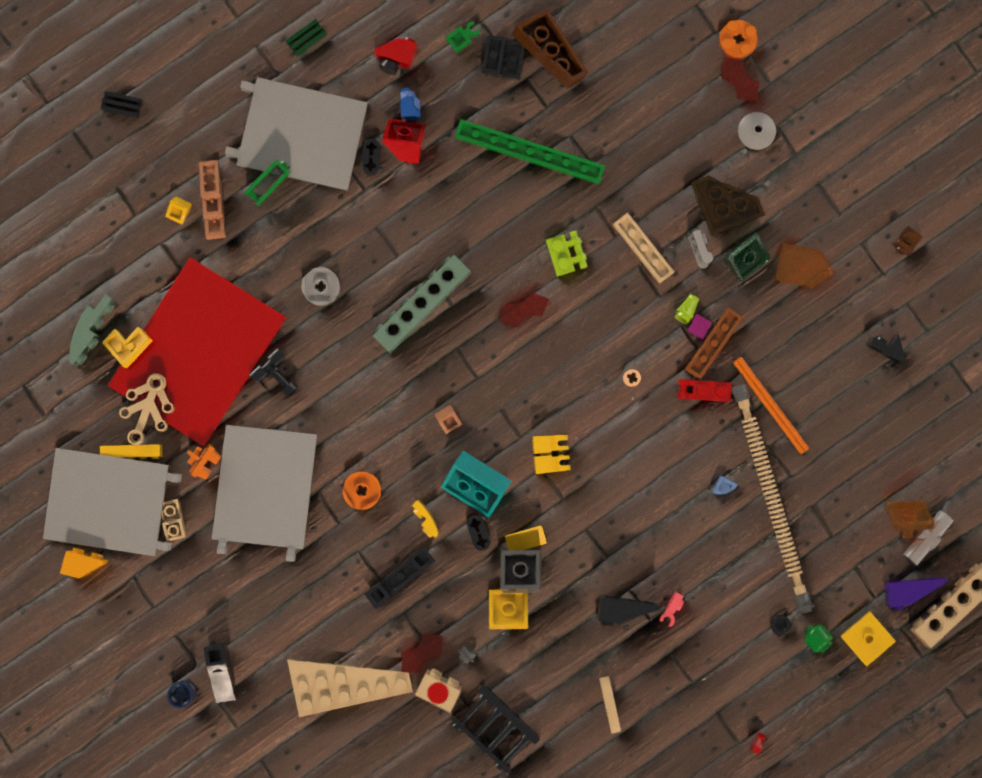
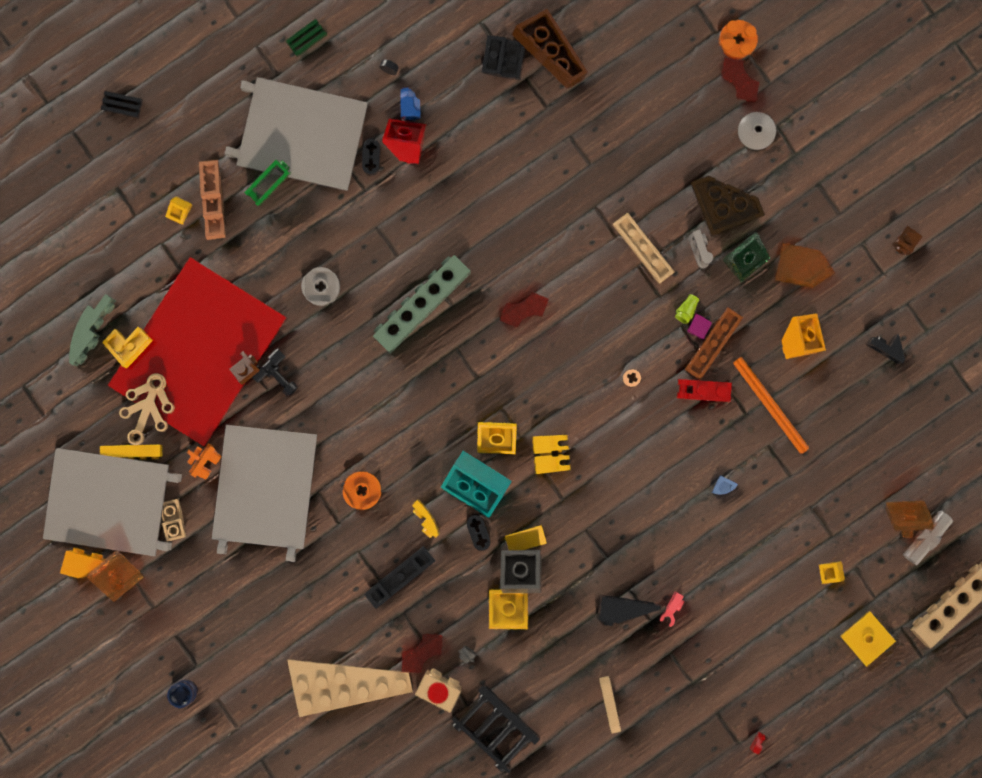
slope [204,642,236,703] -> none
red slope [374,37,418,70] -> none
nougat slope [435,405,462,434] -> none
green plate [445,21,480,54] -> none
green plate [455,119,605,185] -> none
lime plate [546,231,588,277] -> none
tan hose [731,384,815,614] -> none
black tile [770,615,790,635] -> none
green head [804,624,833,653] -> none
dark purple slope [884,577,947,610] -> none
none -> clear orange tile [87,550,144,602]
none -> reddish brown bracket [230,351,260,385]
none -> yellow slope [477,422,517,454]
none -> light orange slope [781,313,826,359]
none -> yellow slope [819,561,845,584]

